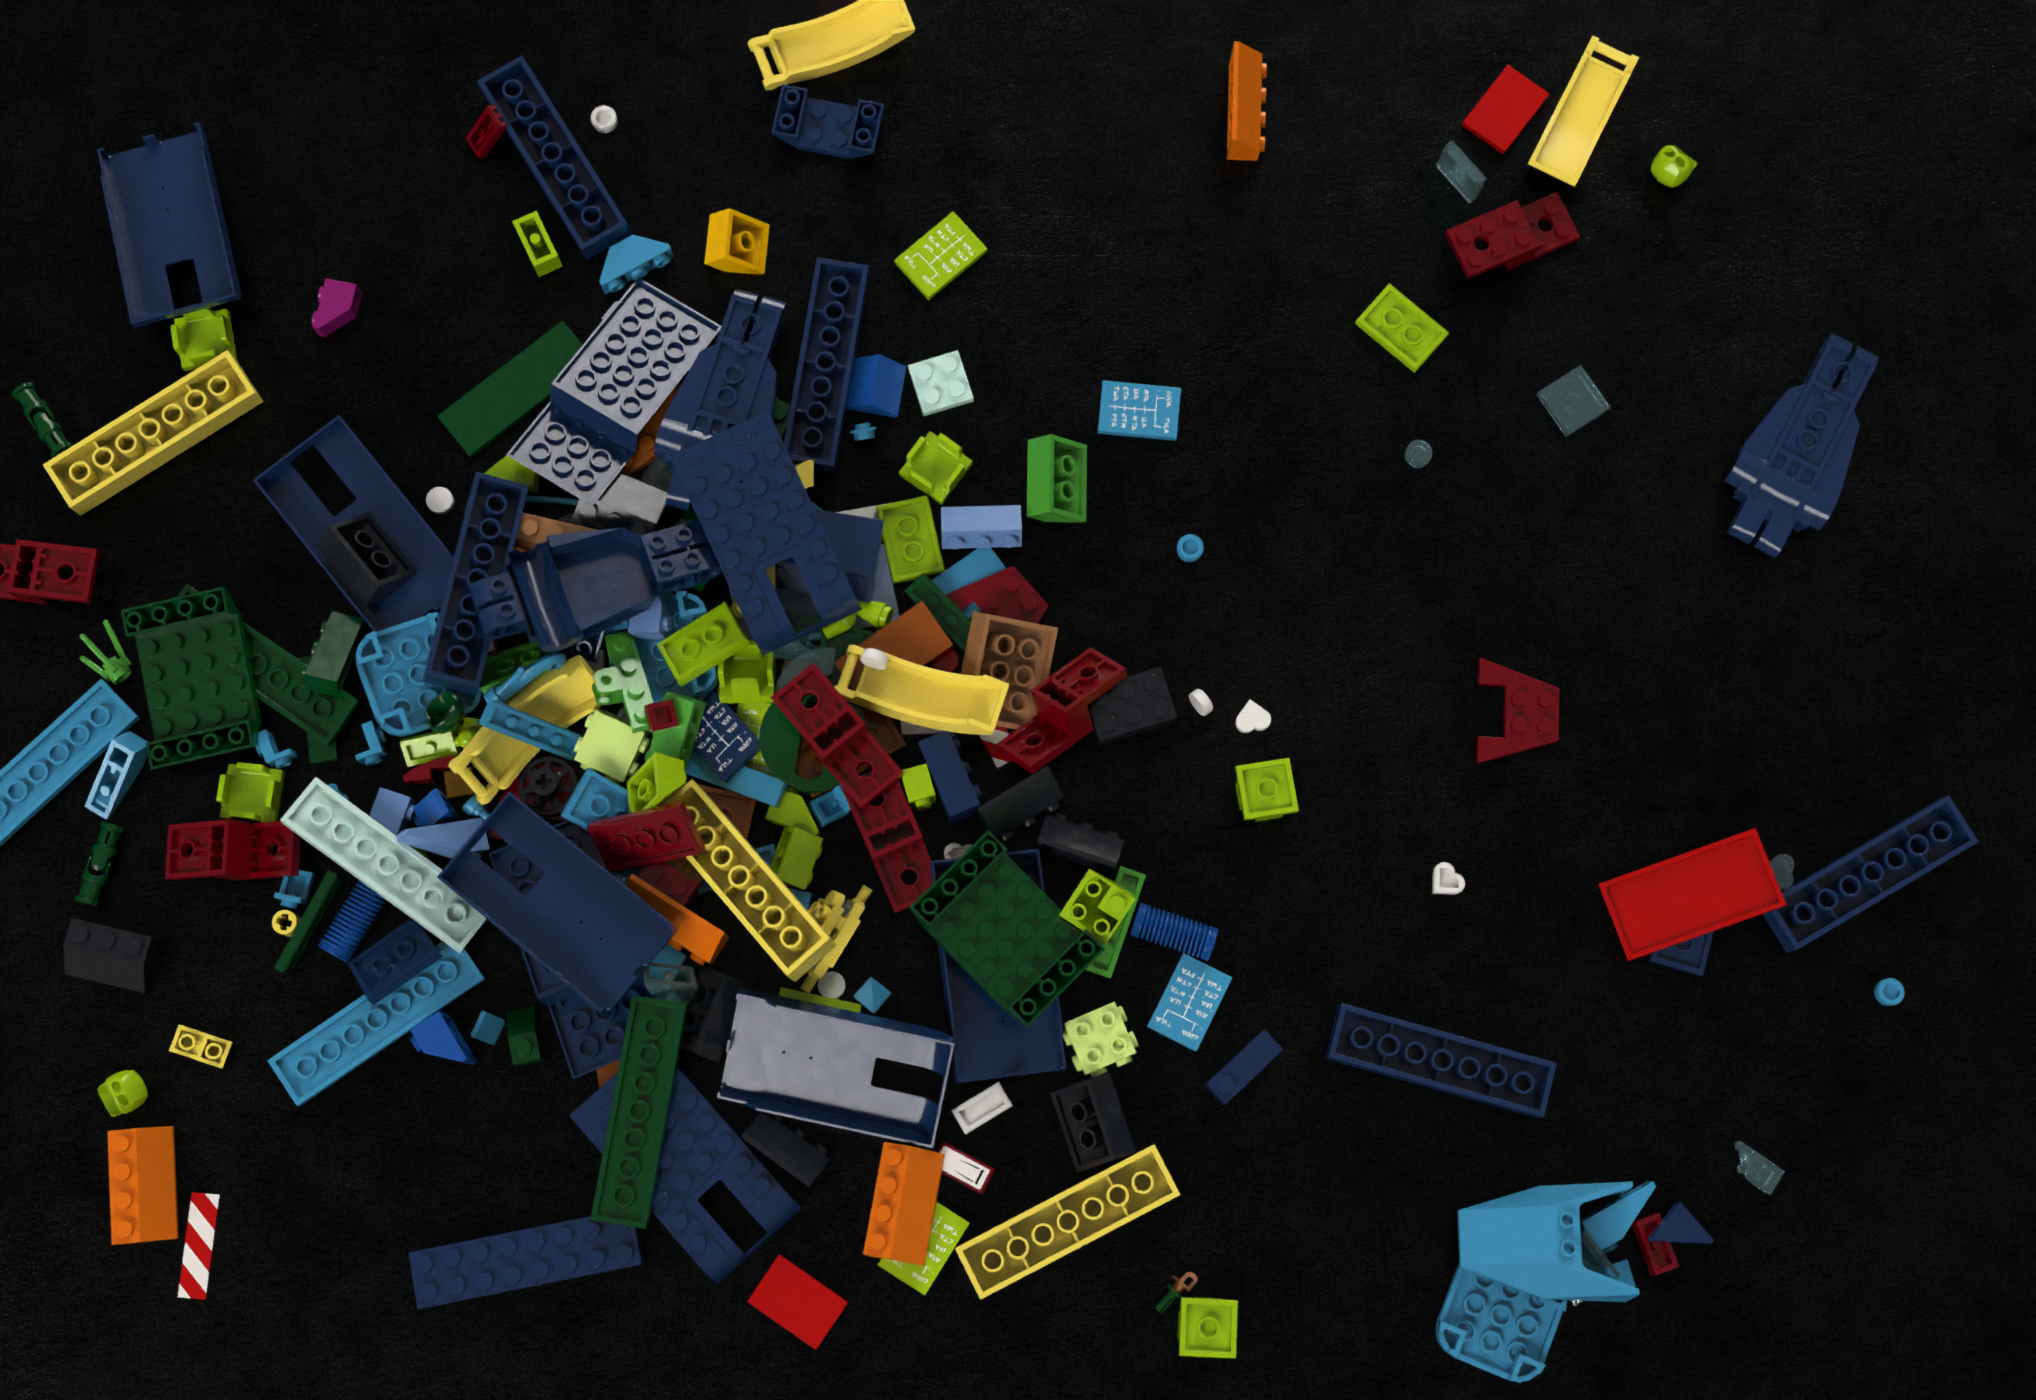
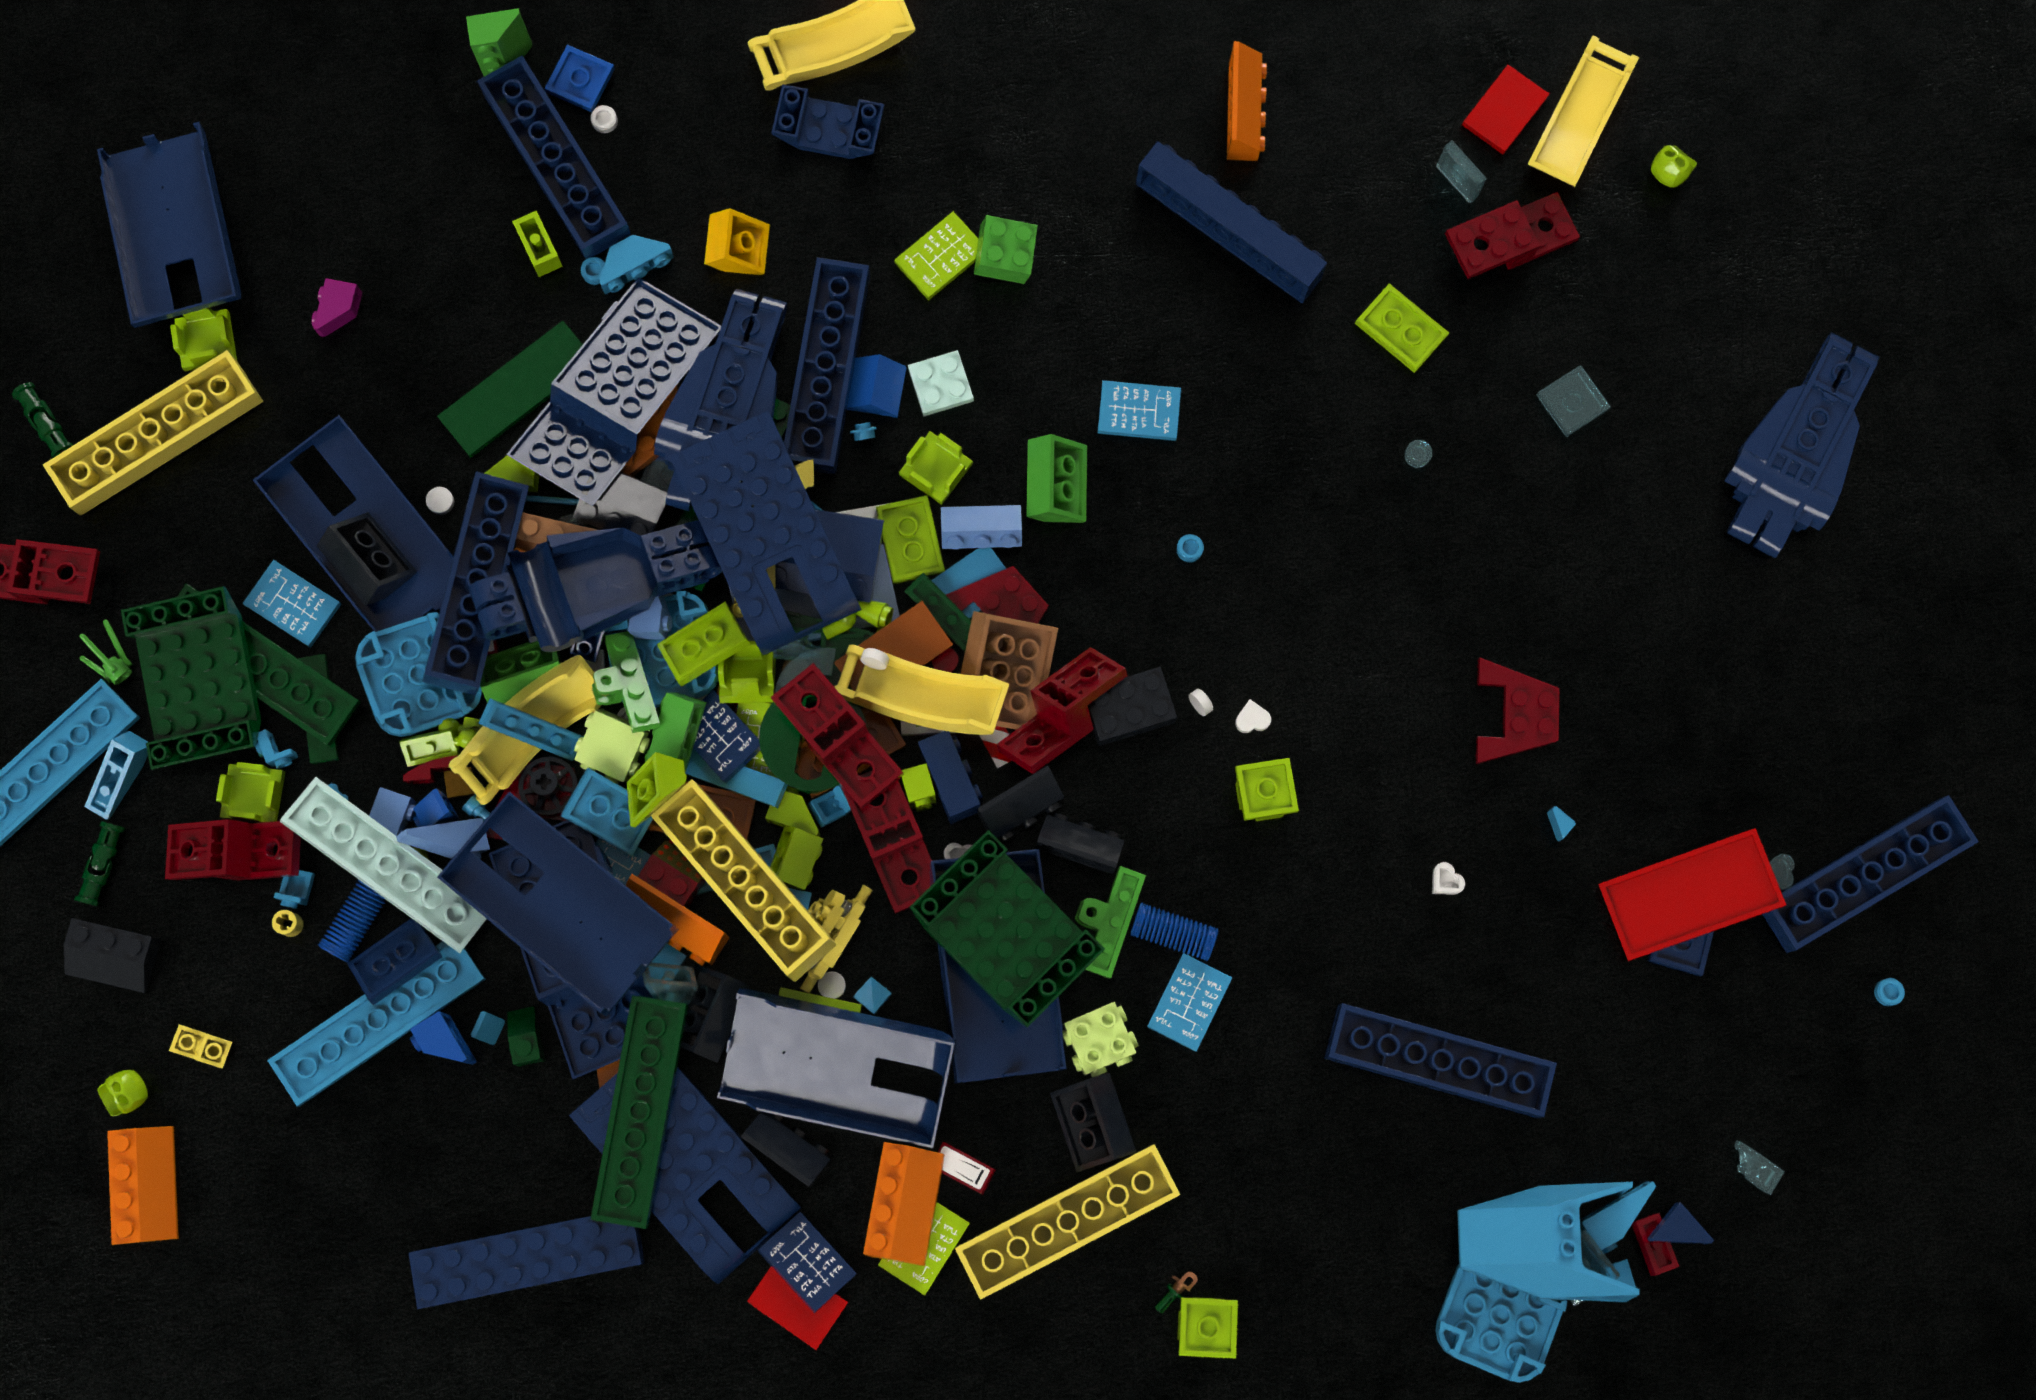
sticker [178,1192,219,1300] -> none
dark green tile [274,870,343,975] -> none
dark green brick [302,611,365,697] -> none
dark azure bracket [355,721,388,766] -> none
dark green hair [425,691,465,734] -> none
dark red tile [466,105,508,159] -> none
dark azure plant [484,652,566,704] -> none
dark red tile [587,801,706,873] -> none
dark red tile [644,699,679,733] -> none
white tile [951,1082,1013,1135] -> none
lime slope [1059,869,1136,945] -> none
dark blue slope [1204,1029,1283,1105] -> none
none -> dark azure tile [242,560,341,648]
none -> bright green slope [466,9,532,76]
none -> blue plate [545,45,615,113]
none -> dark azure tile [581,257,605,285]
none -> dark blue tile [758,1212,857,1313]
none -> bright green brick [974,215,1037,284]
none -> dark blue brick [1136,141,1327,304]
none -> dark azure slope [1547,806,1576,842]

